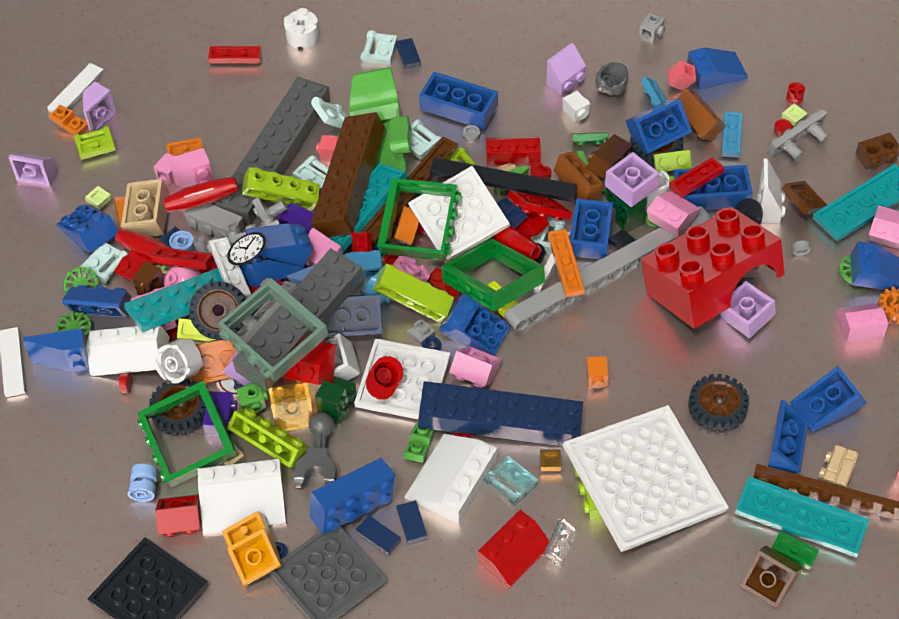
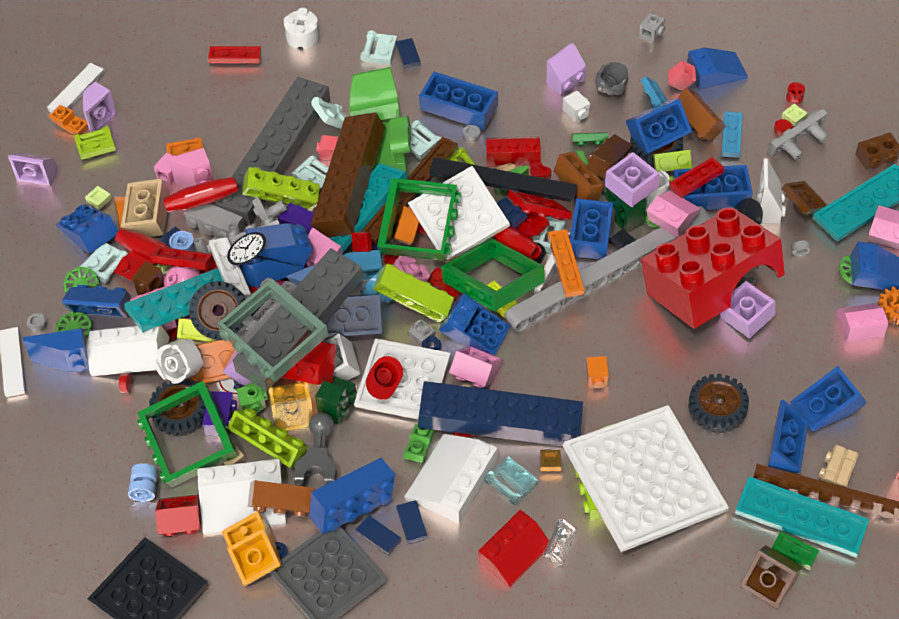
none -> light grey tile [27,313,47,332]
none -> dark orange brick [247,480,316,517]

